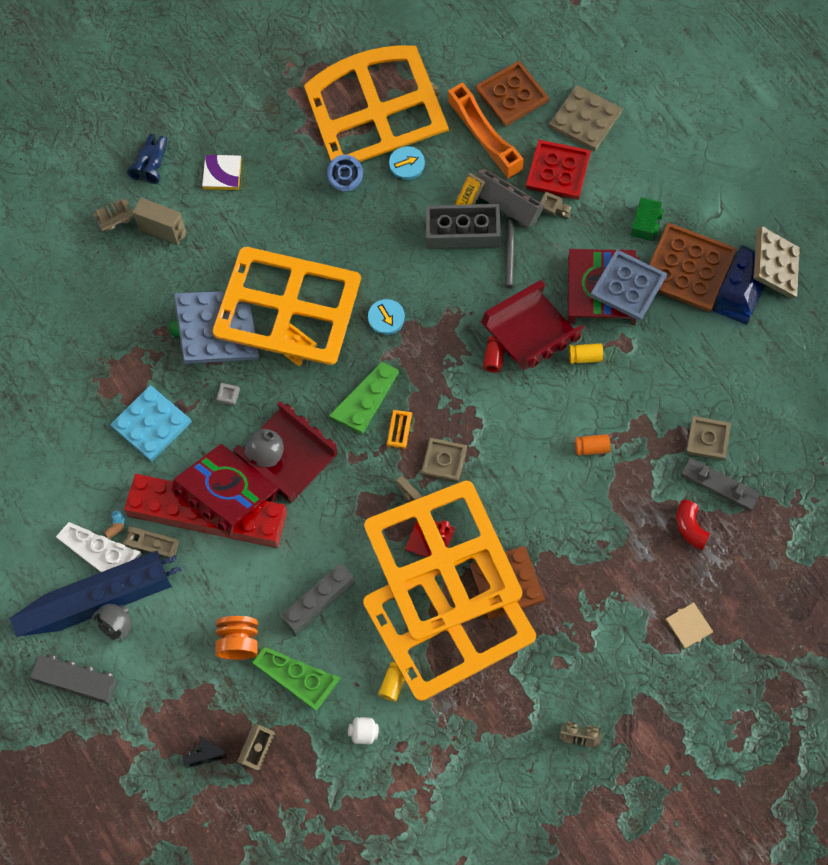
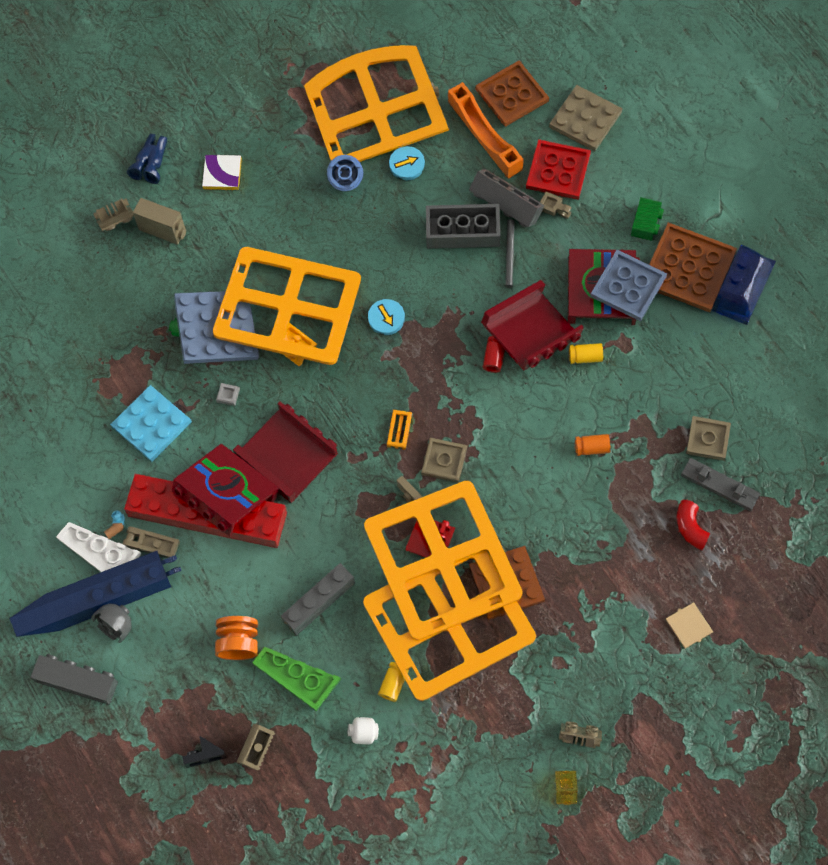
dark grey cylinder [244,429,284,467] -> none
bright green wing [329,362,399,435] -> none
tile [453,173,485,205] -> none
plate [754,226,800,299] -> none
none -> clear yellow bracket [555,771,578,805]

